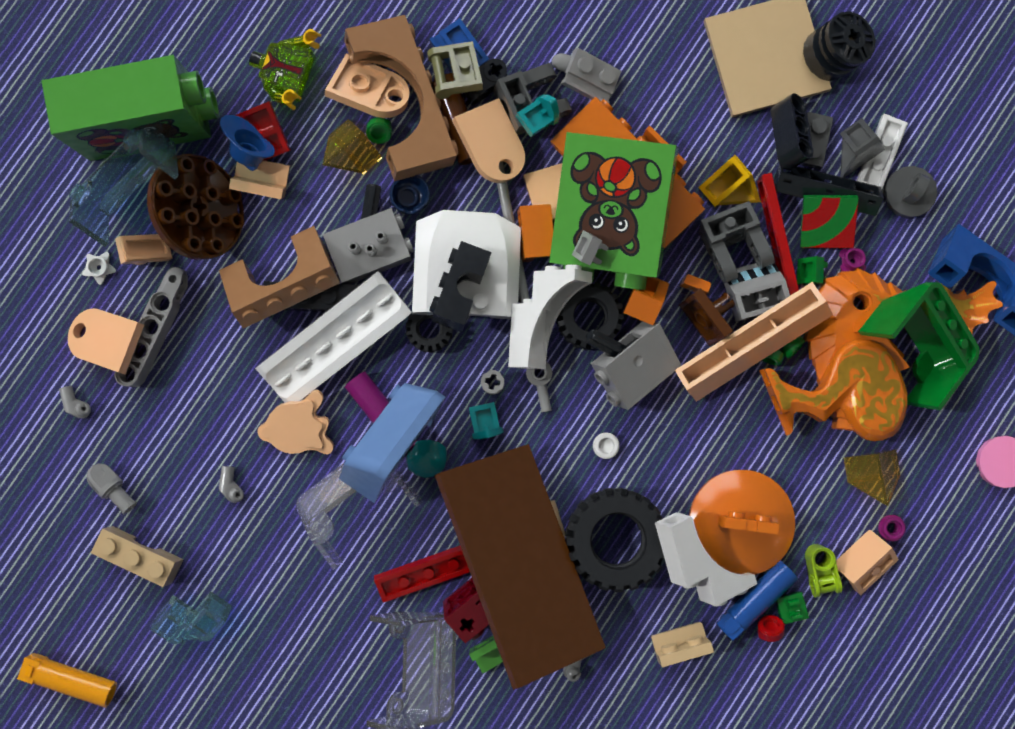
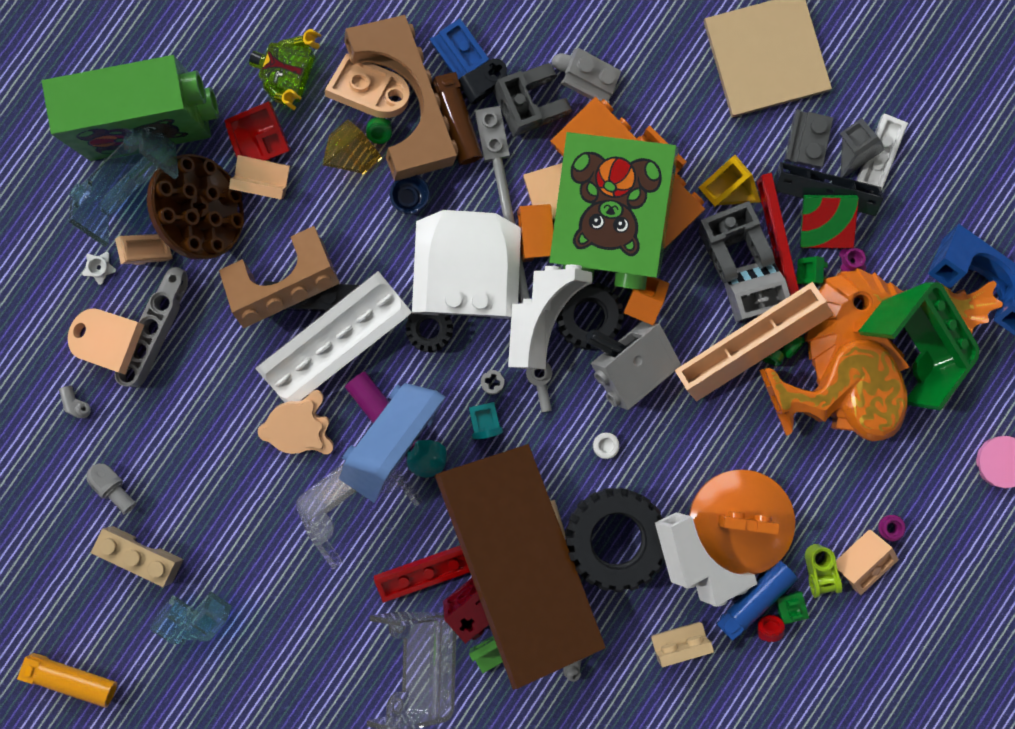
light grey arm [219,466,244,503] -> none
blue piece [220,115,275,171] -> none
light grey piece [323,184,414,284] -> none
olive plate [427,41,483,99] -> none
black arch [429,241,492,332] -> none
light nougat tile [452,98,525,183] -> none
teal tile [516,95,559,137] -> none
light grey tile [572,230,608,265] -> none
reddish brown tile [679,288,735,346] -> none
orange tile [680,274,711,294] -> none
black beam [771,93,813,170] -> none
black wheel [803,11,876,81] -> none
clear yellow slope [843,449,900,506] -> none
dark grey tile [883,166,937,218] -> none

